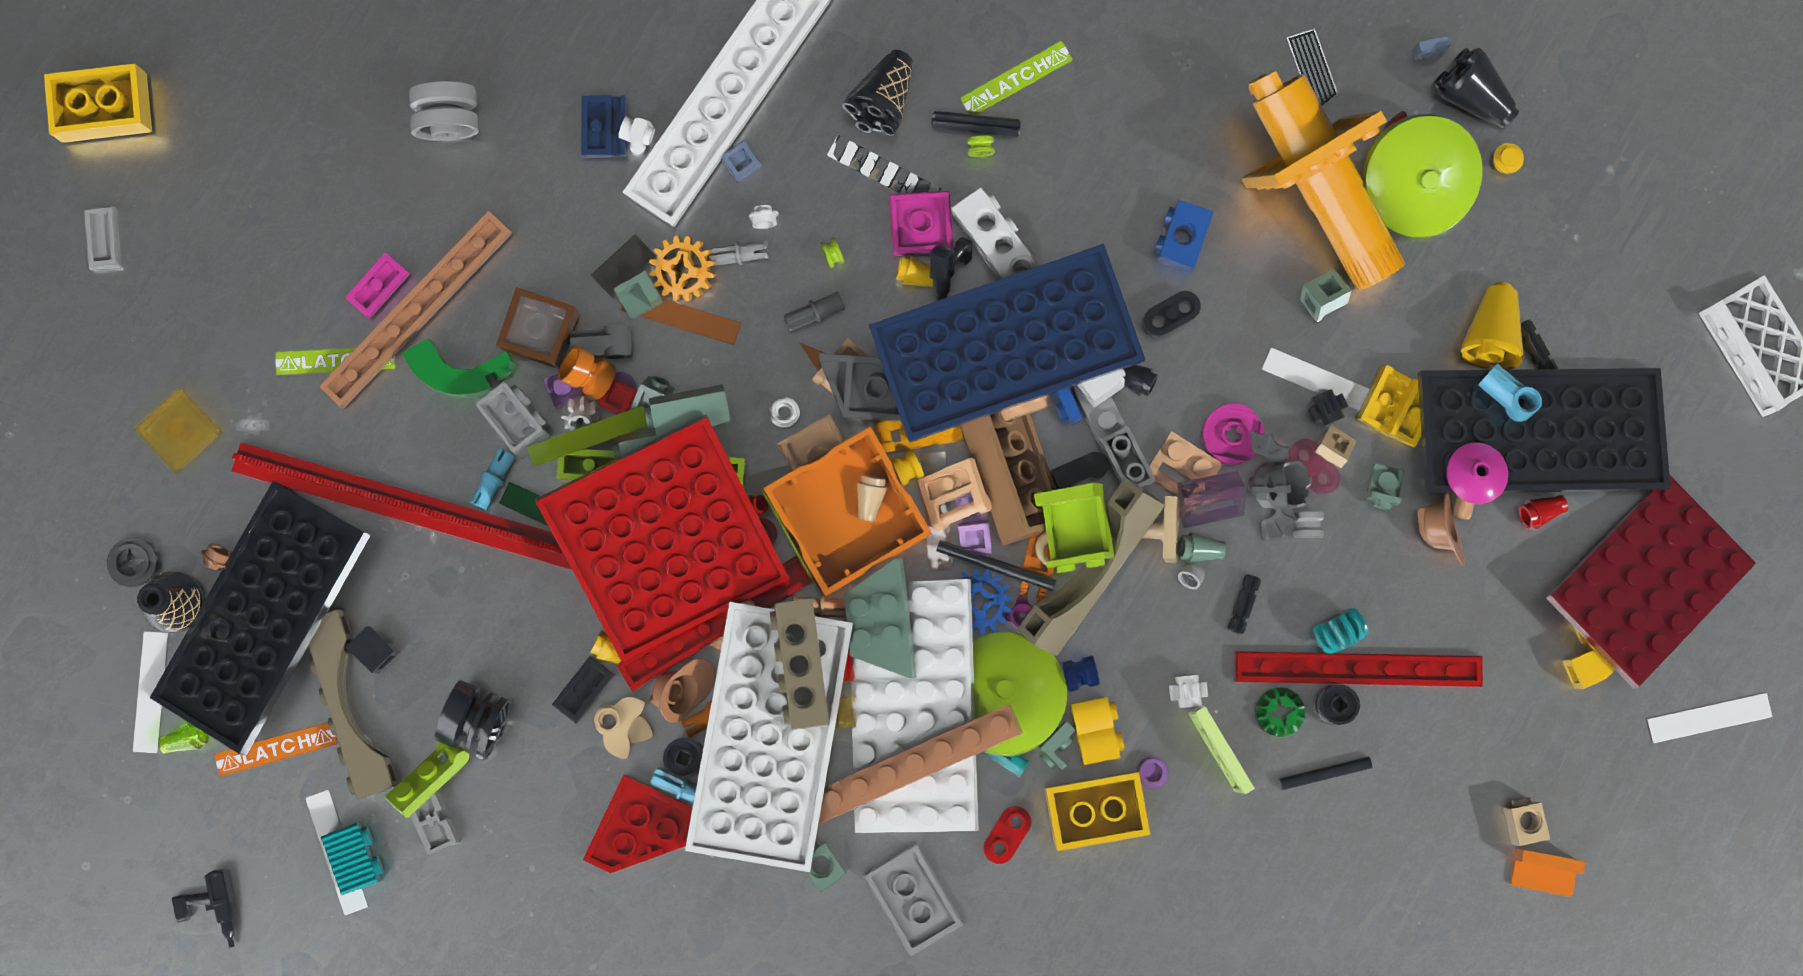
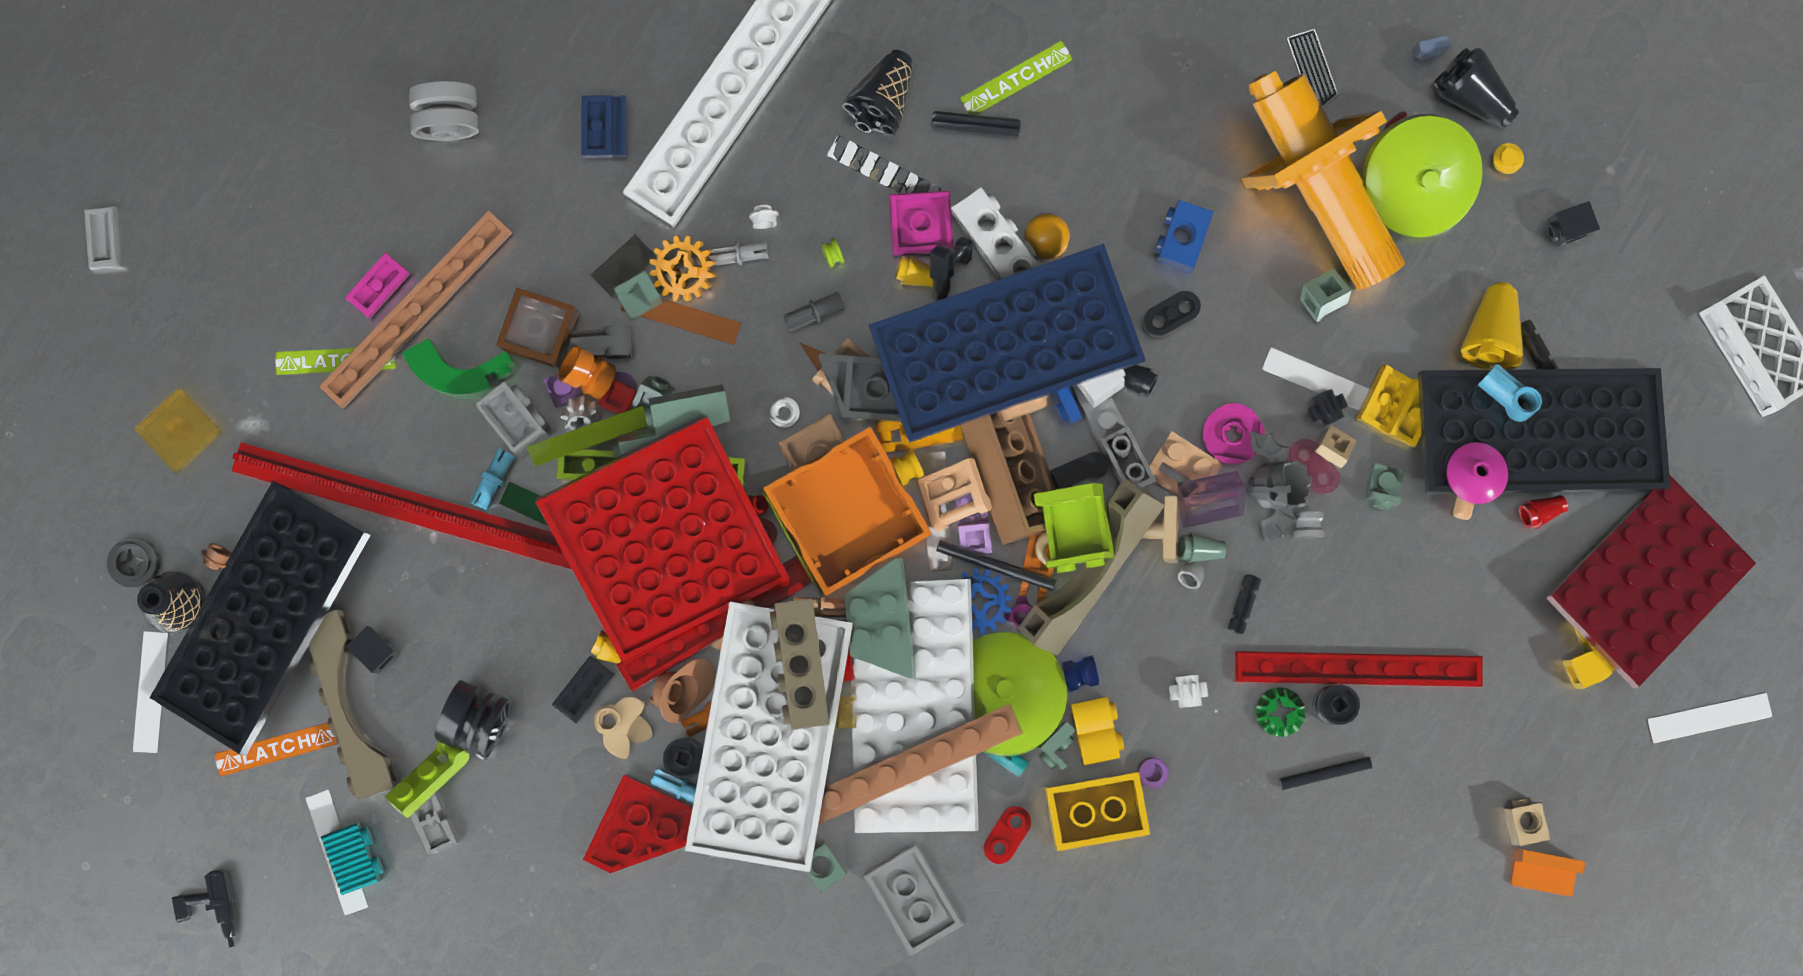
yellow brick [44,64,152,143] -> none
clear neon green cone [158,722,209,754] -> none
white plate [619,115,655,157] -> none
sand blue tile [721,140,762,183] -> none
tan cone [857,475,888,522] -> none
lime bush [967,136,995,157] -> none
yellowish green tile [1188,706,1255,794] -> none
teal gear [1313,608,1369,654] -> none
nougat piece [1418,493,1465,566] -> none
none -> light orange hair [1024,213,1070,259]
none -> black brick [1547,201,1600,247]

